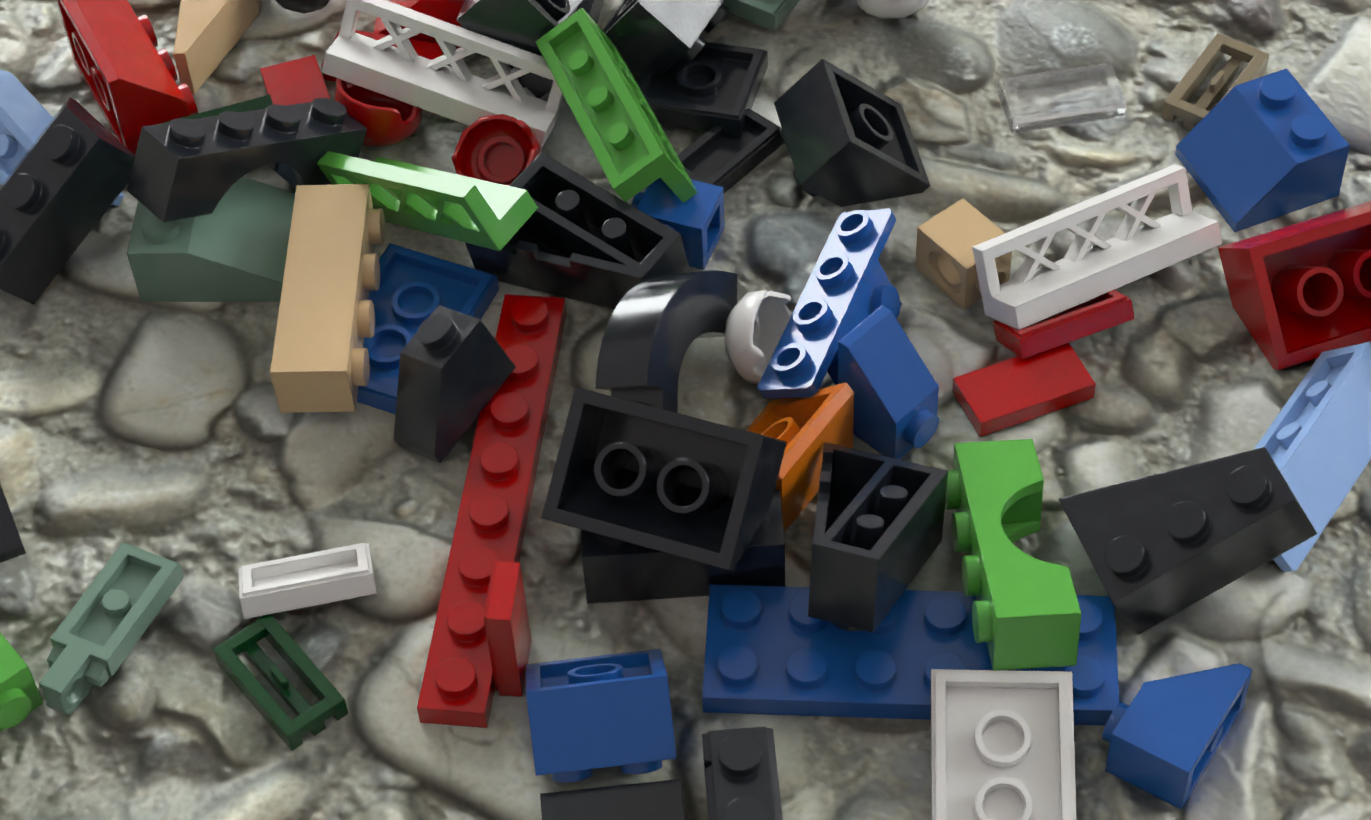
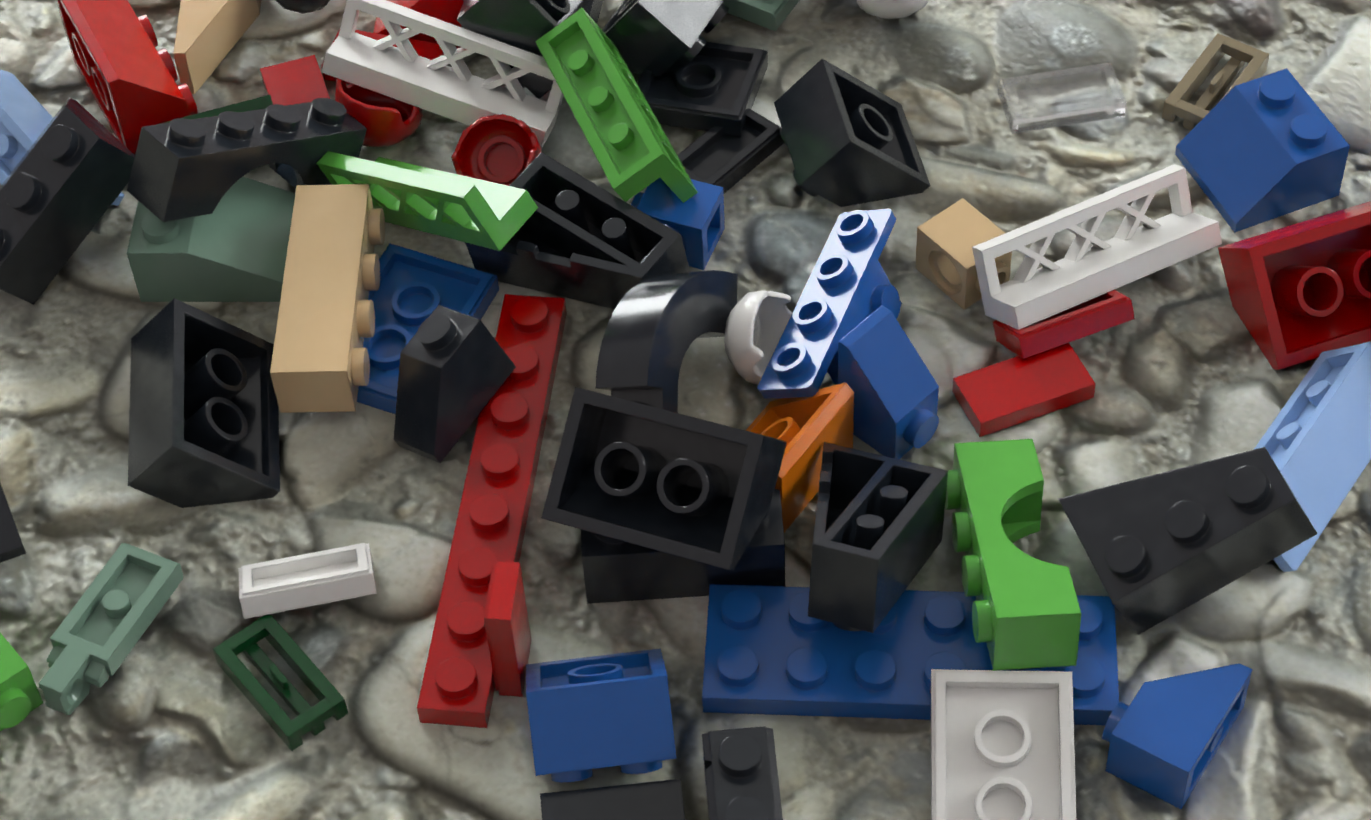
none -> black slope [128,298,280,508]

